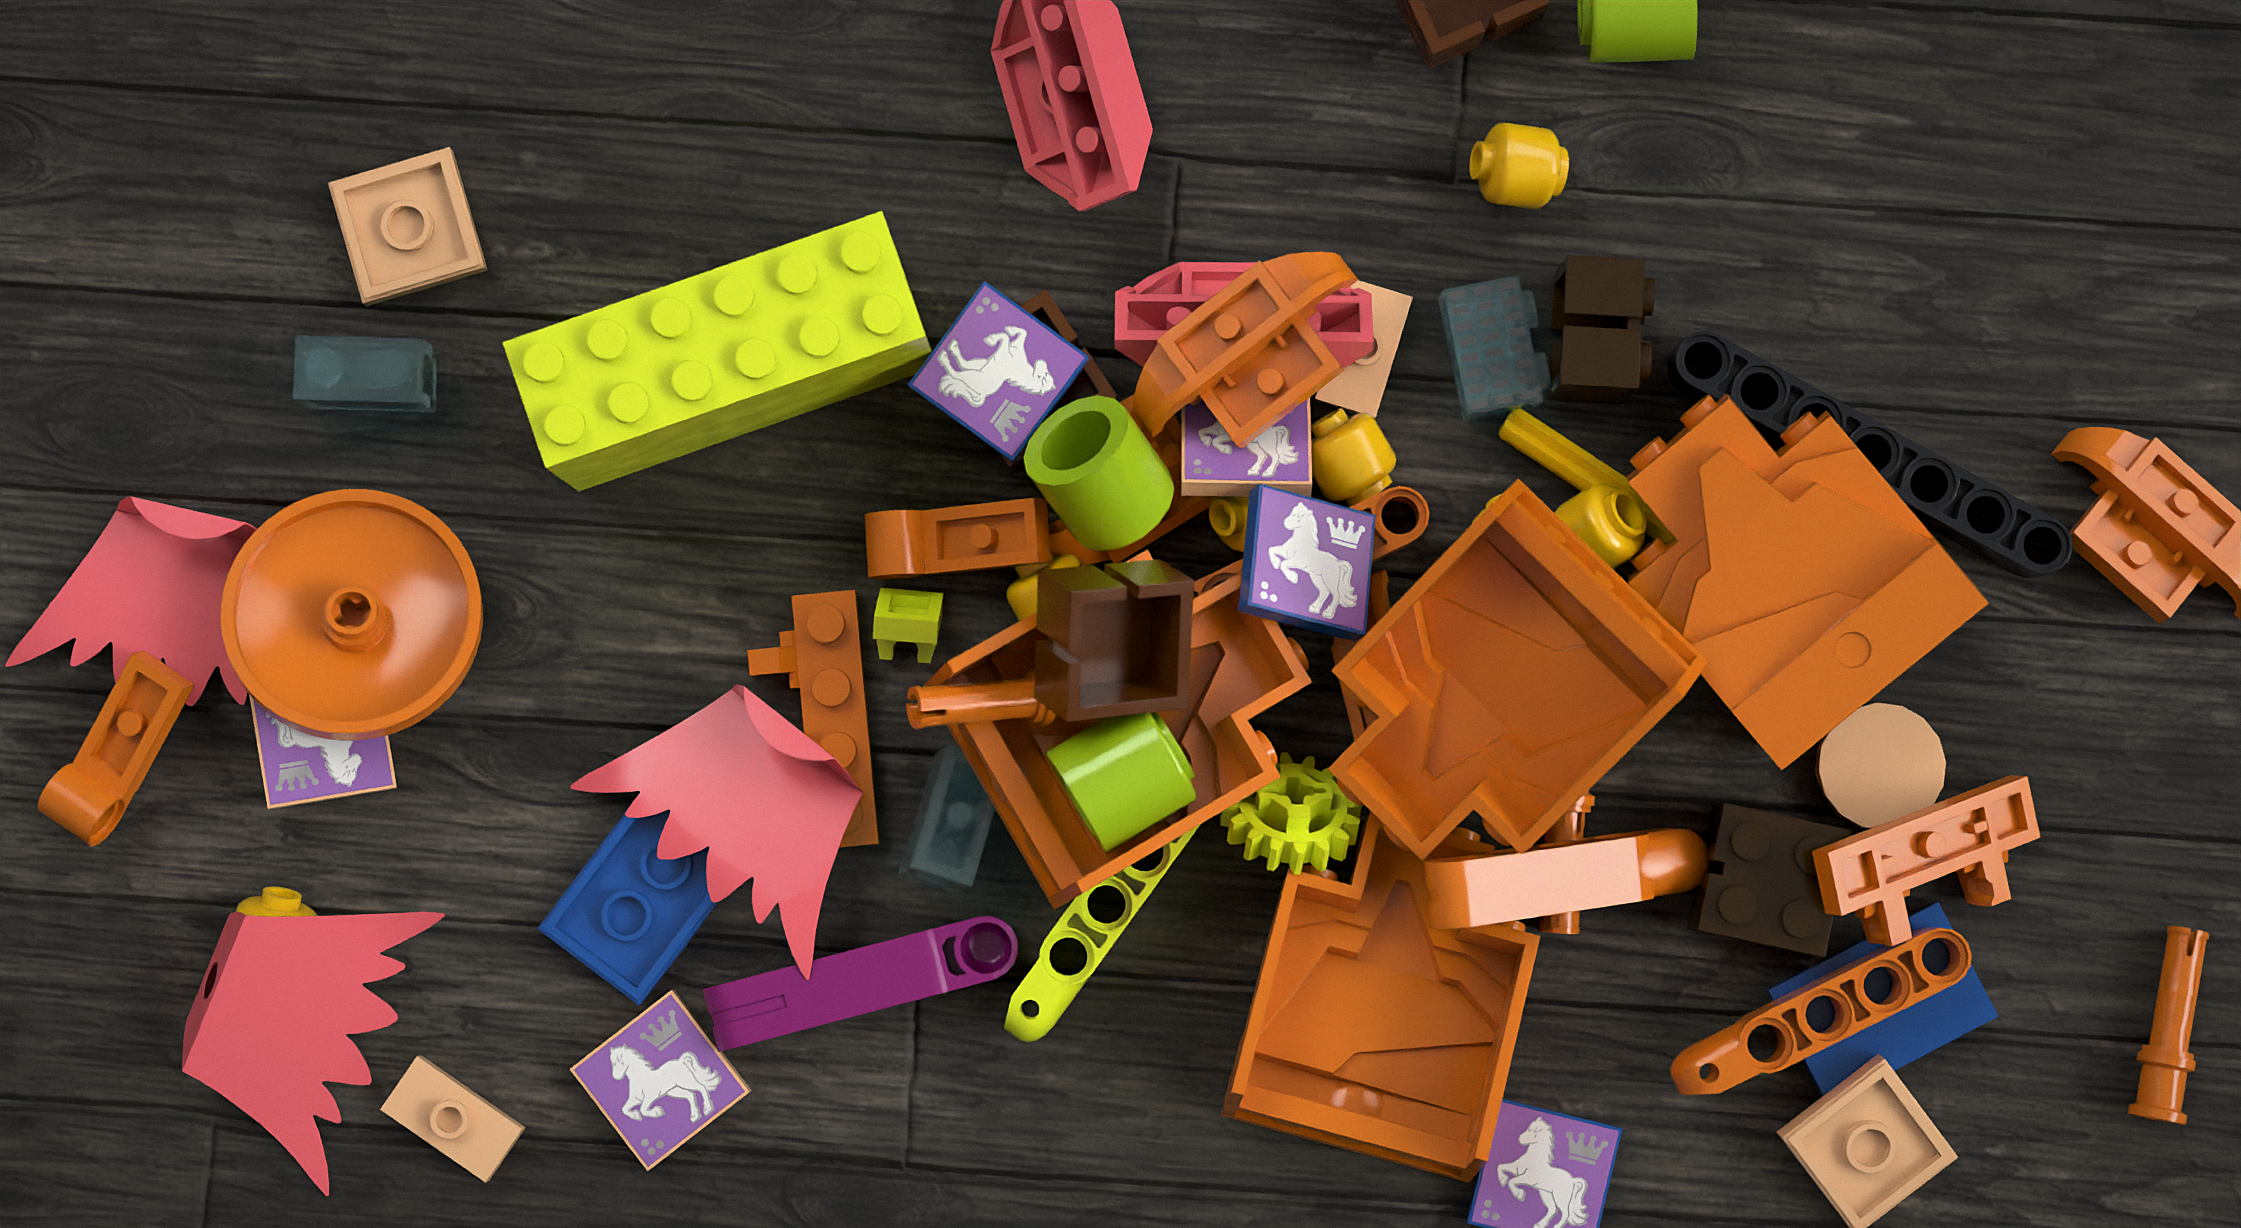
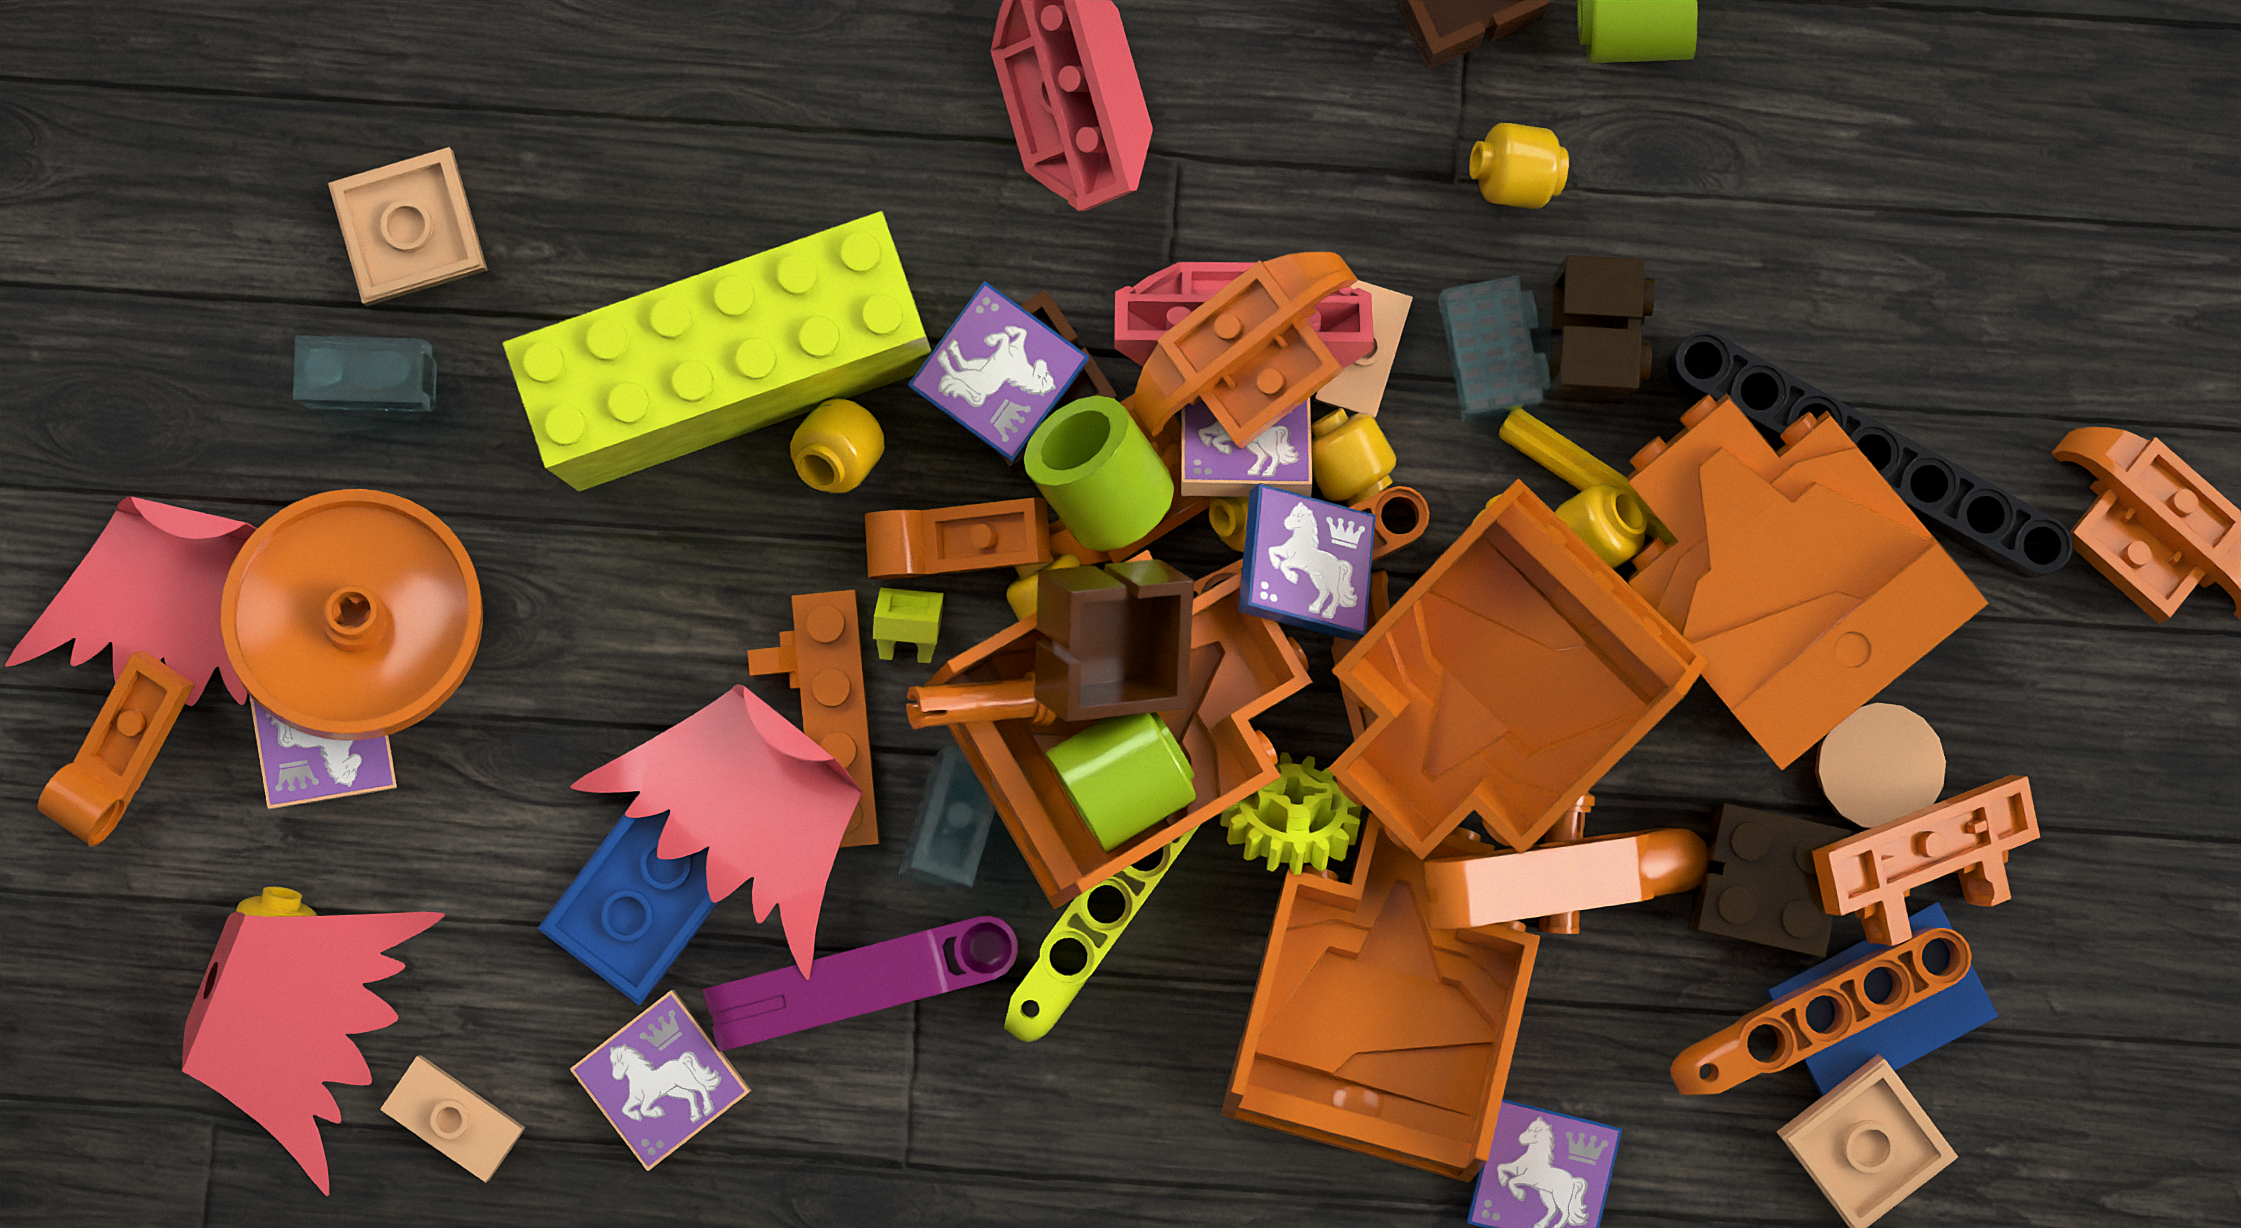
orange pin [2127,926,2210,1125] -> none
none -> yellow head [790,398,885,493]

